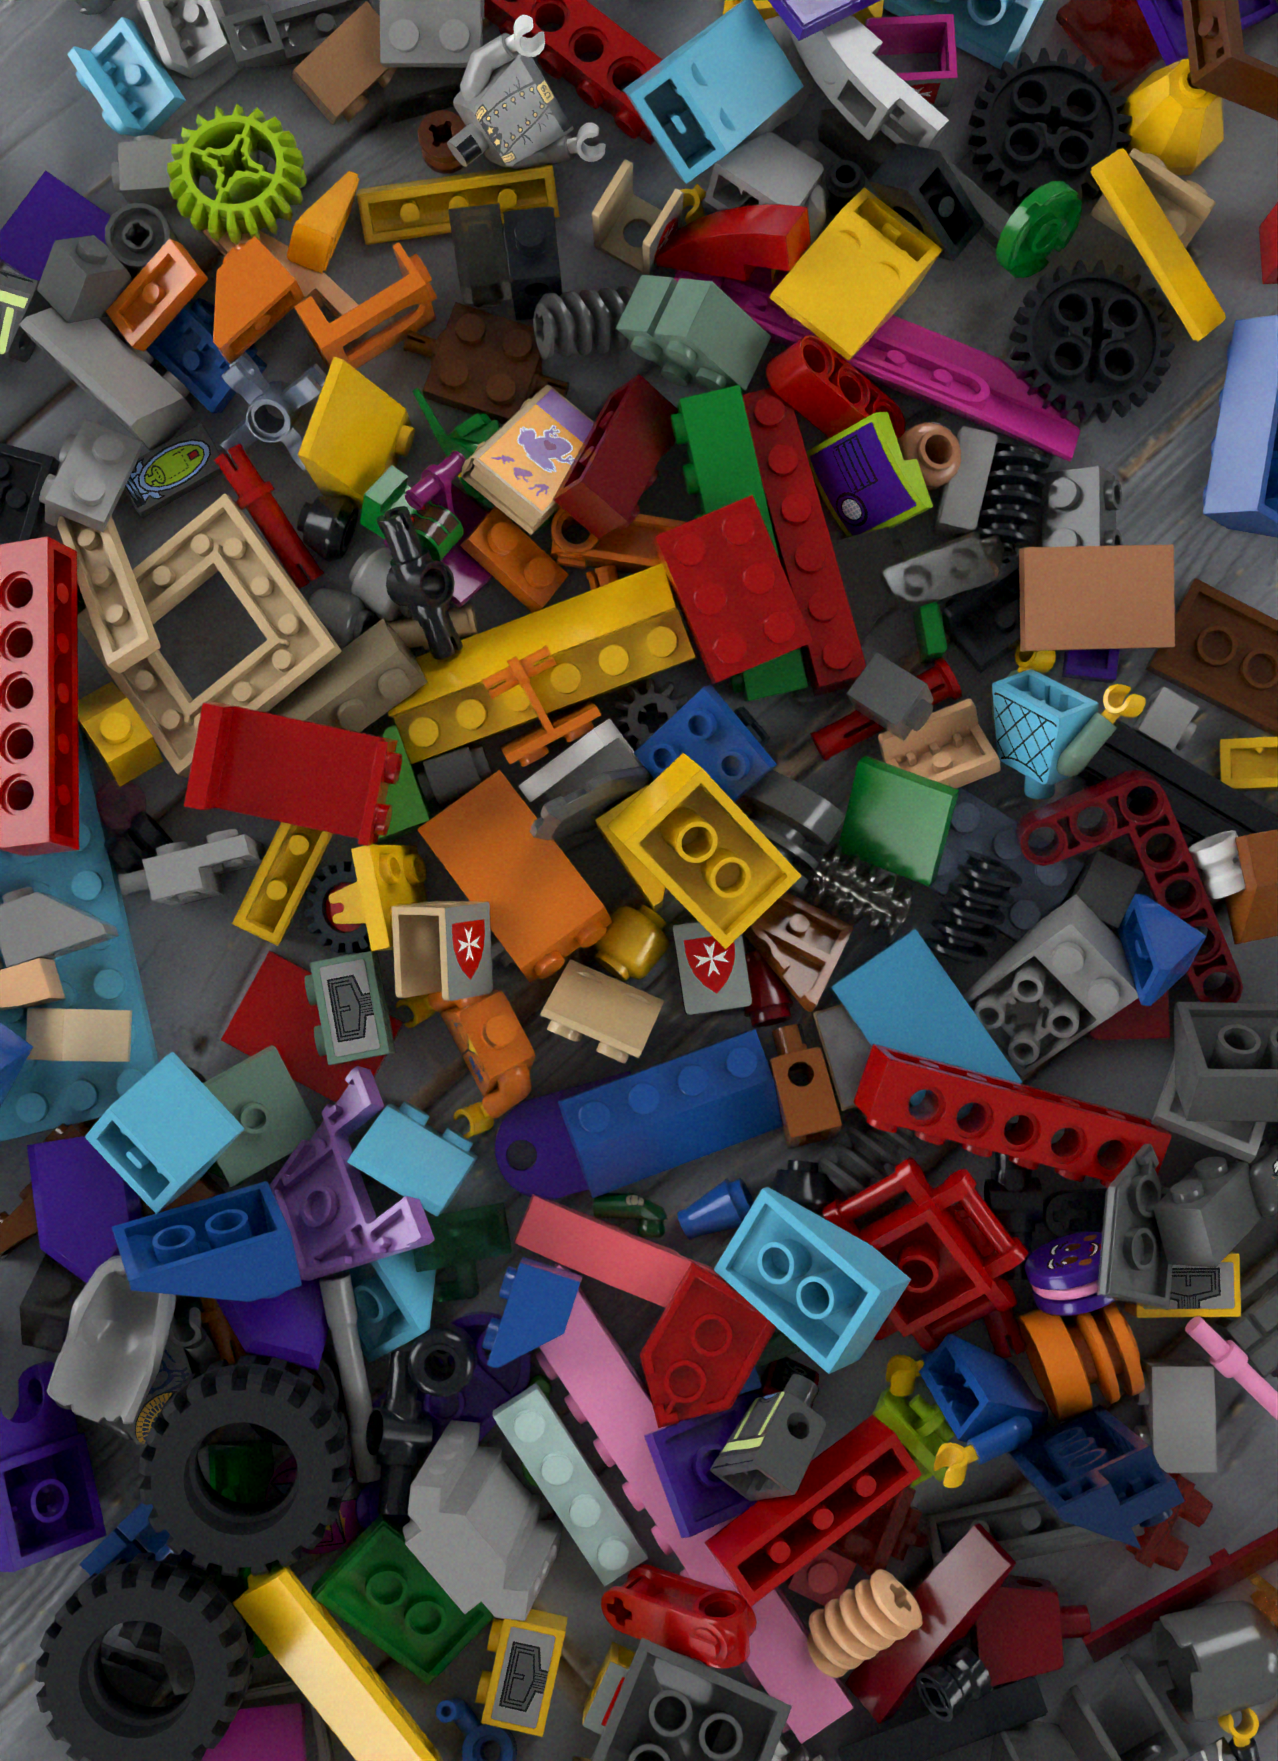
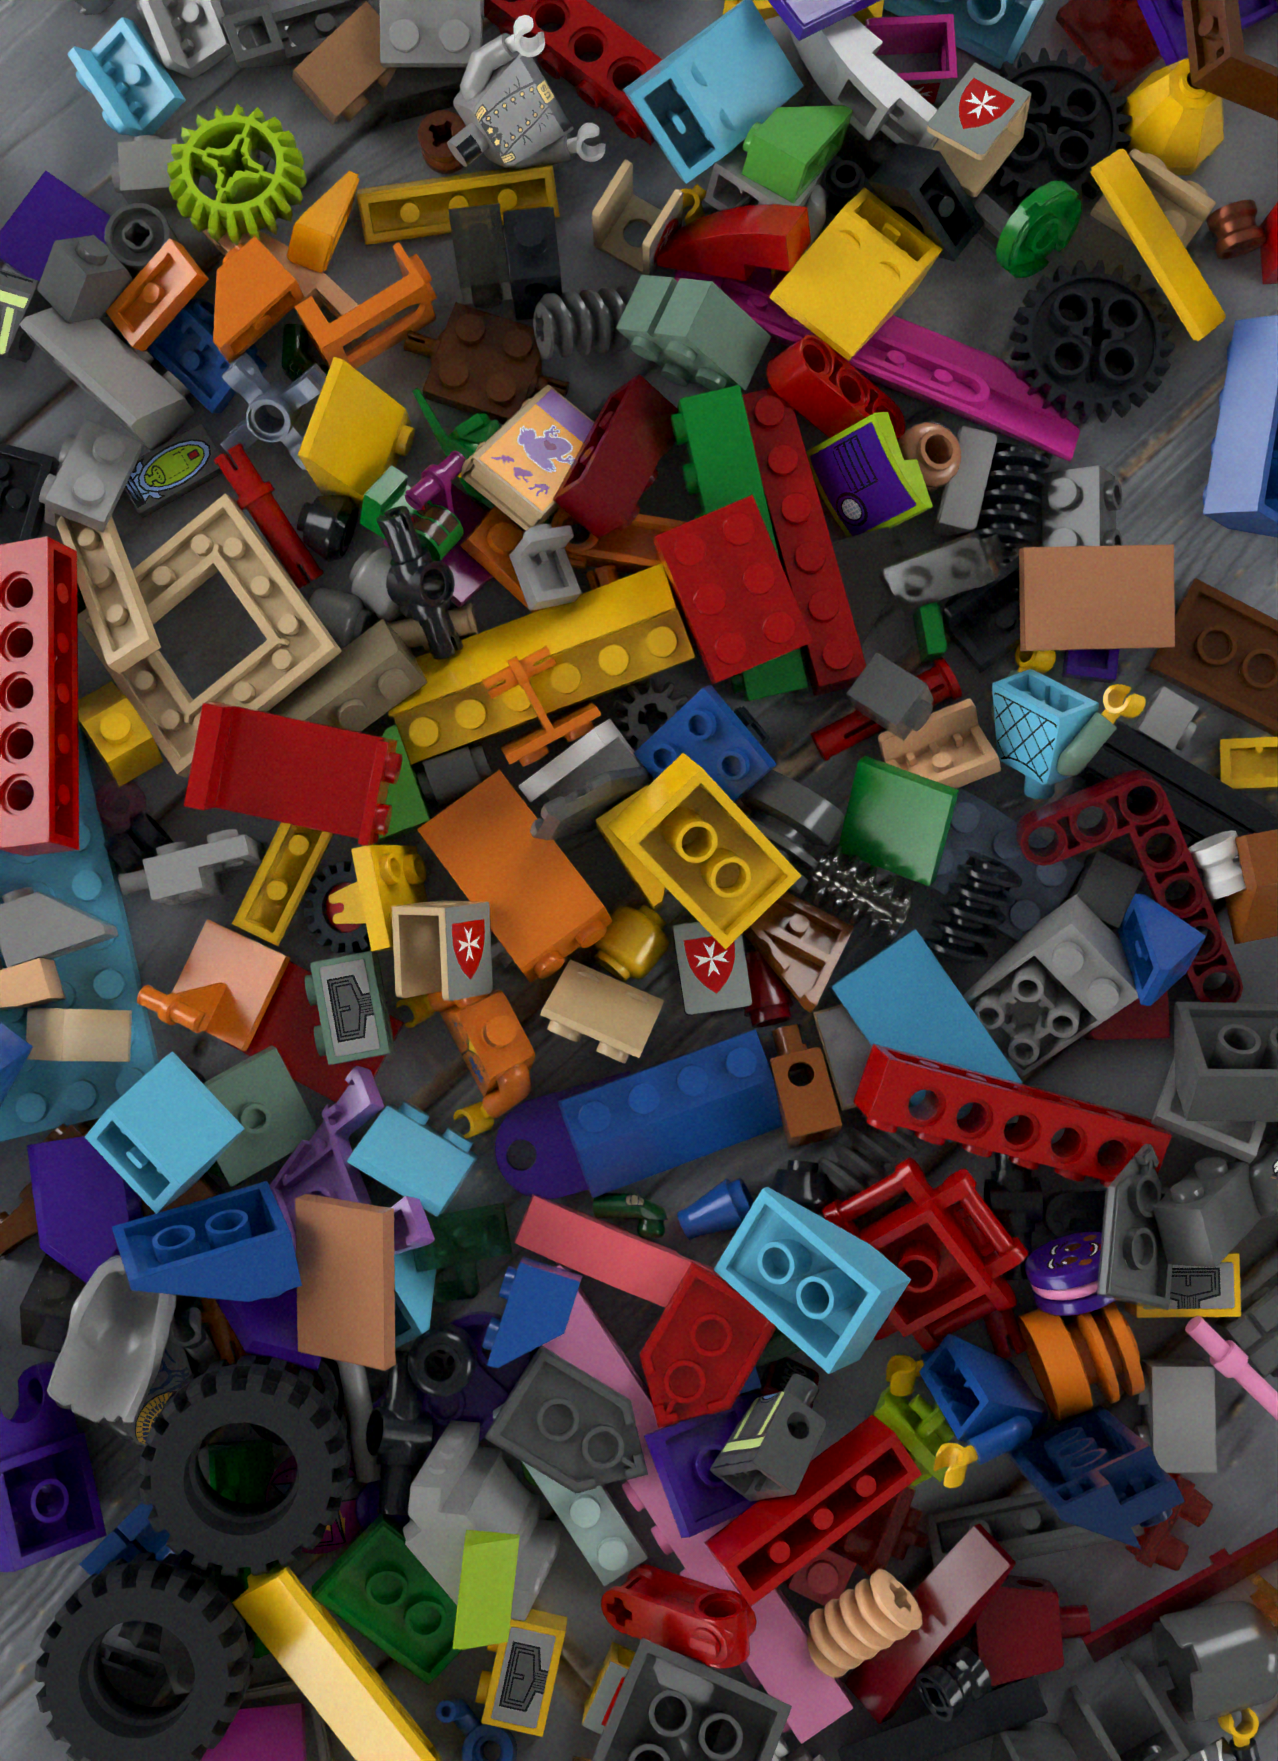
none -> orange plate [137,919,291,1051]
none -> dark green arm [281,324,329,388]
none -> nougat tile [295,1194,396,1371]
none -> lime slope [453,1529,520,1650]
none -> dark grey tile [485,1345,648,1494]
none -> light grey bracket [509,524,582,611]
none -> bright green slope [742,105,853,204]
none -> piece [927,63,1031,197]
none -> copper wheel [1206,199,1266,260]

